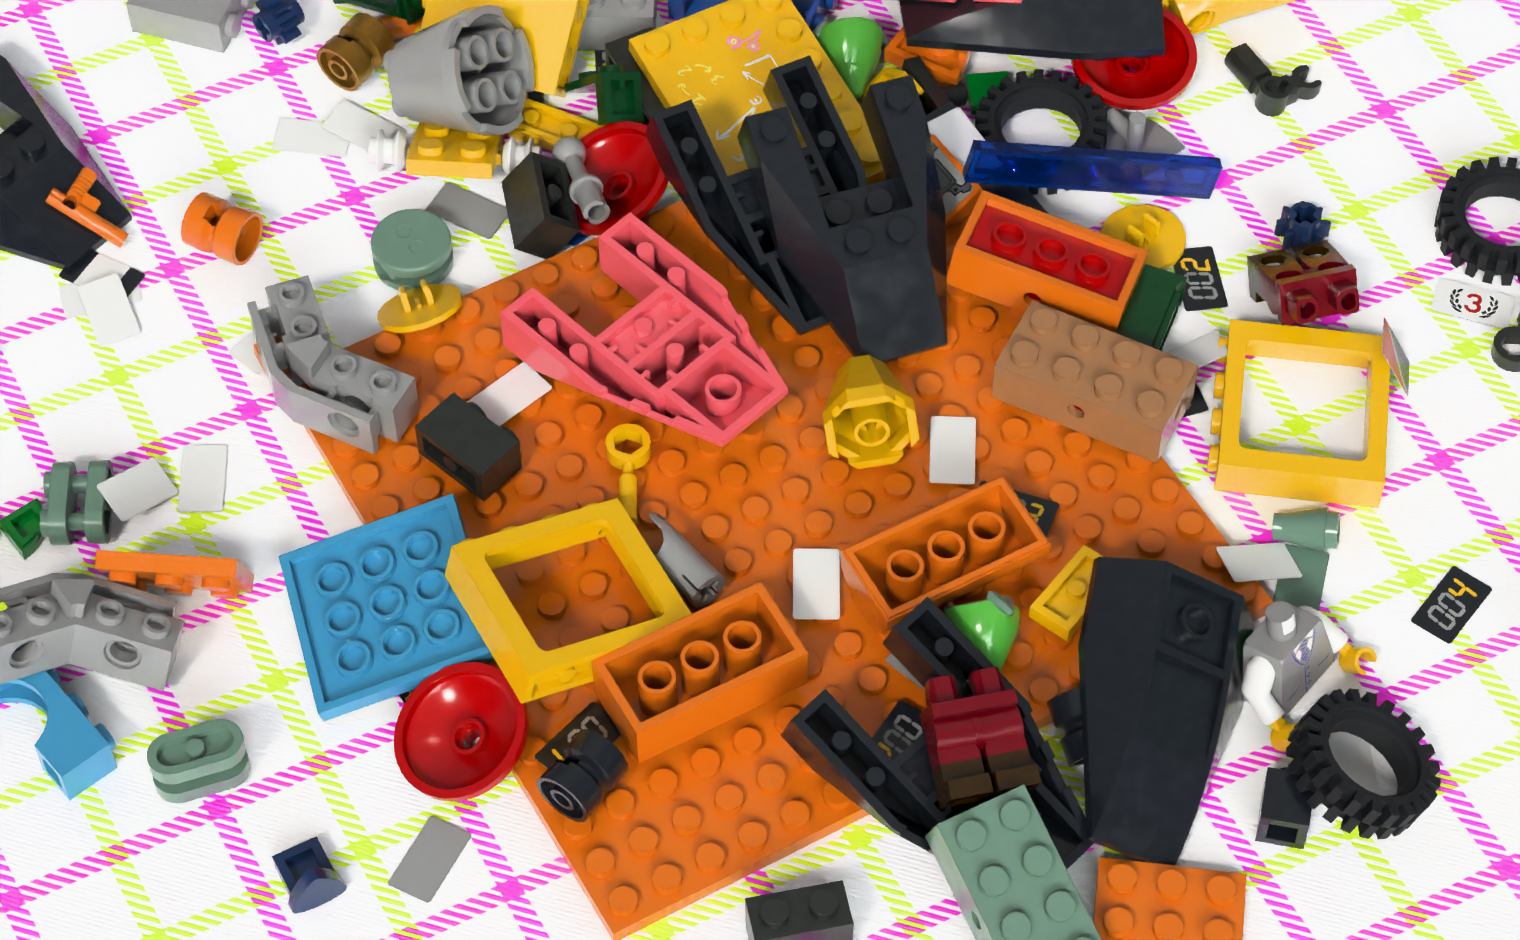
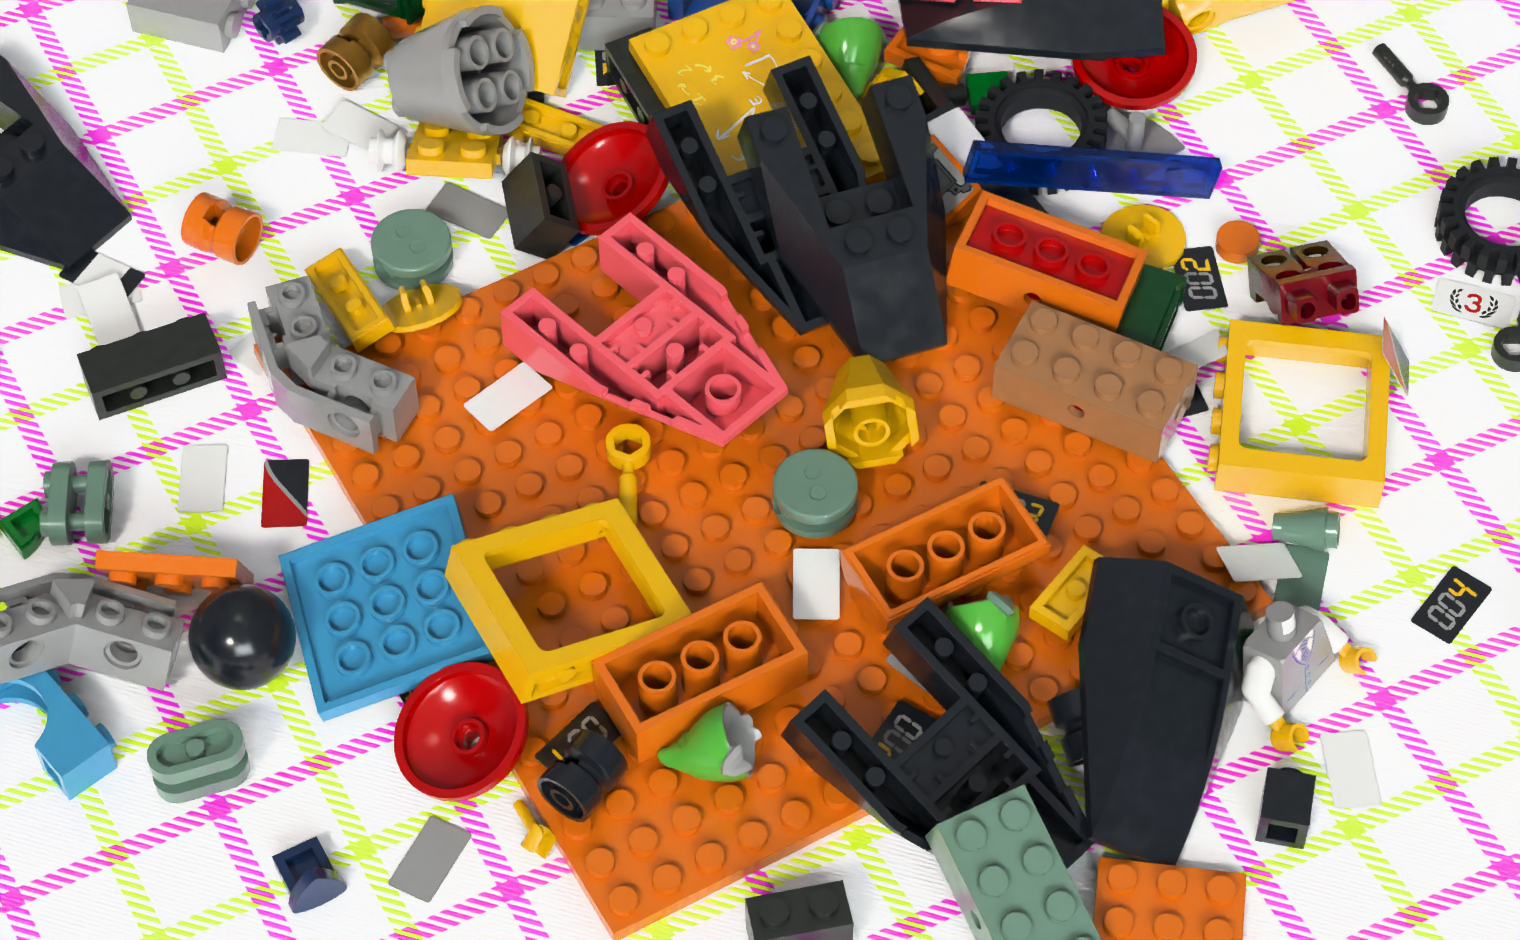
orange hose [45,167,129,248] -> none
white sticker [97,458,178,522] -> none
pearl dark grey brick [415,393,522,502] -> none
light grey pin [552,136,610,224] -> none
dark green bracket [565,64,644,125] -> none
light grey piece [647,512,725,608] -> none
dark red hips [920,667,1042,810] -> none
white sticker [929,416,976,484] -> none
pearl dark grey bar [1224,43,1322,117] -> none
dark blue gear [1274,201,1331,251] -> none
black tyre [1286,688,1441,840] -> none
none -> pearl dark grey brick [76,312,227,420]
none -> black piece [188,584,296,690]
none -> sticker [261,459,309,528]
none -> yellow tile [304,247,395,352]
none -> yellow hand [513,800,556,859]
none -> bright green hat [657,702,762,782]
none -> sand green head [772,449,858,538]
none -> orange tile [1215,220,1260,264]
none -> pearl dark grey piece [1372,43,1449,125]

